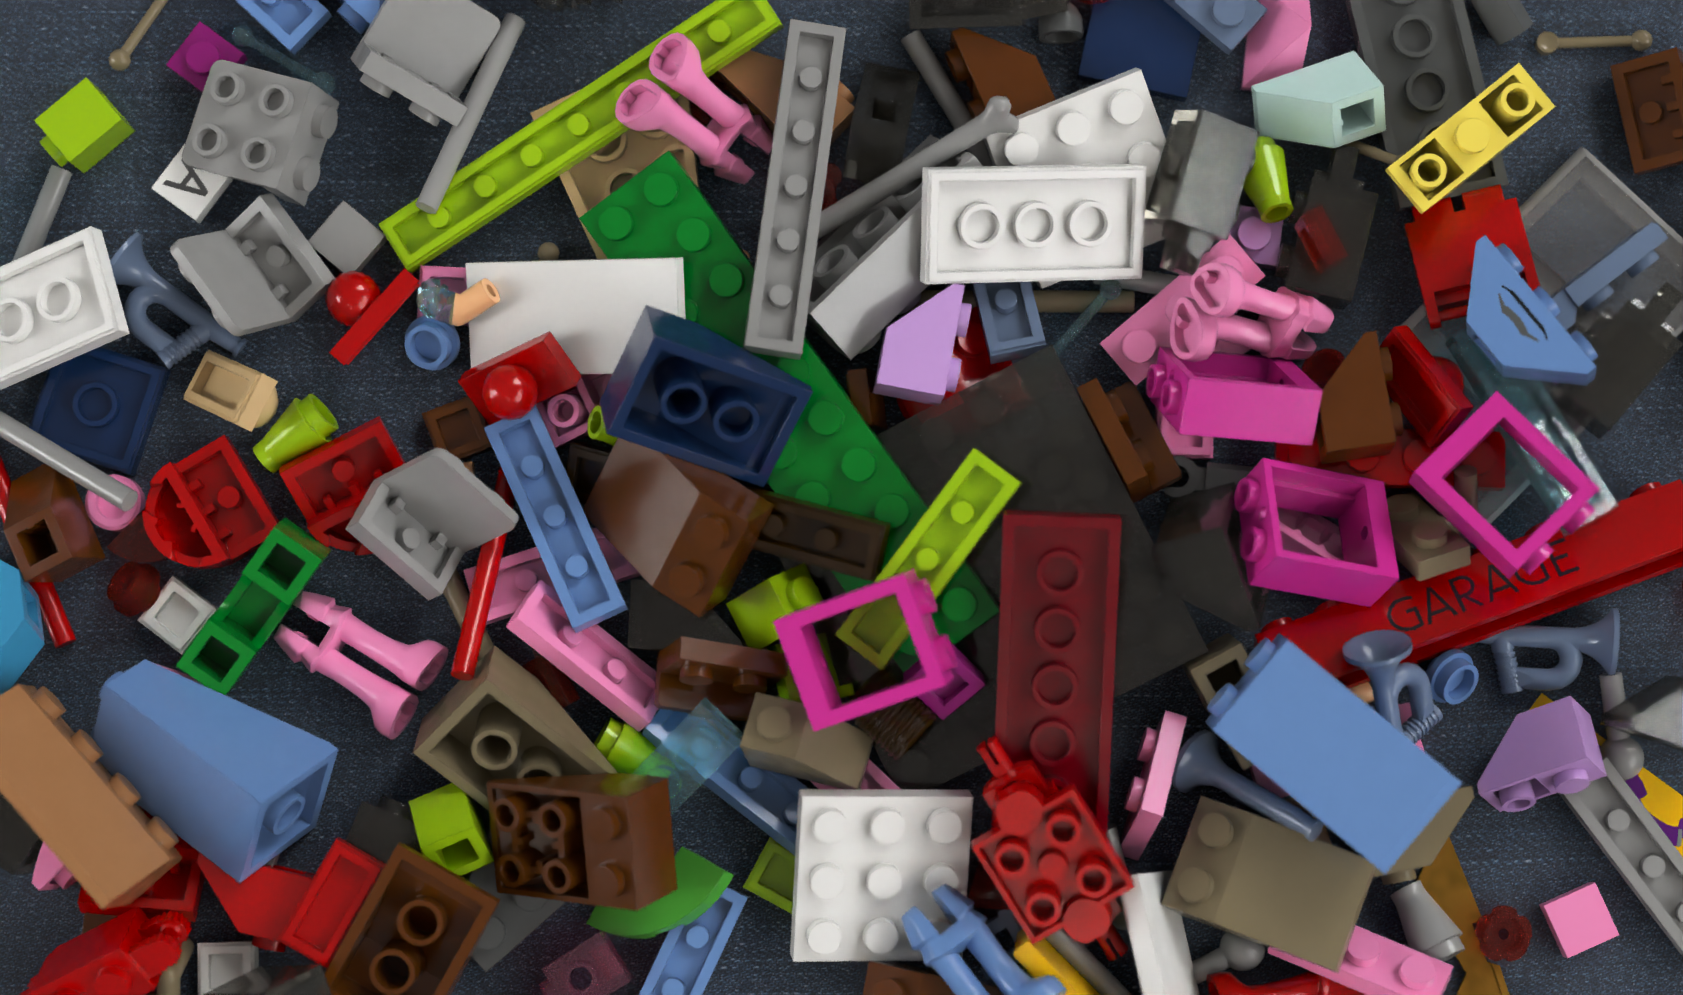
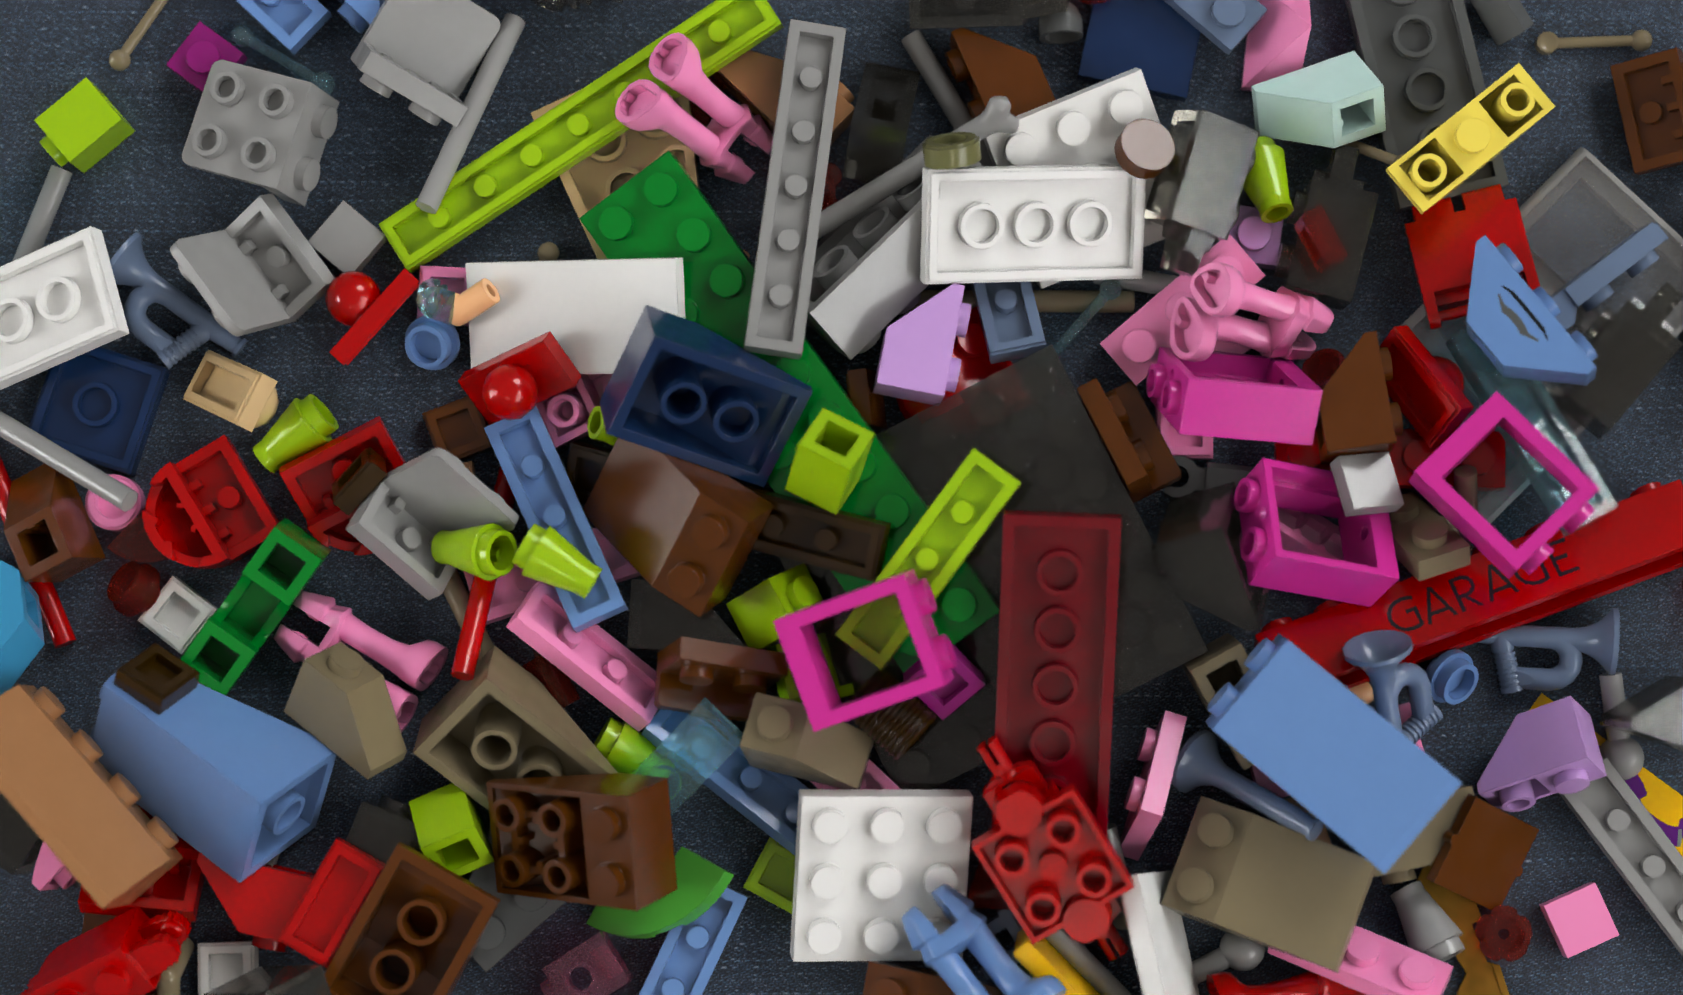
white tile [152,144,233,224] -> none
none -> dark brown tile [114,643,200,715]
none -> dark tan slope [283,642,407,780]
none -> dark brown tile [332,447,387,516]
none -> lime cone [431,523,518,581]
none -> lime cone [512,523,602,599]
none -> lime brick [785,408,875,515]
none -> olive tile [922,132,982,170]
none -> tile [1114,119,1175,179]
none -> light grey tile [1330,451,1404,517]
none -> reddish brown piece [1426,793,1539,913]

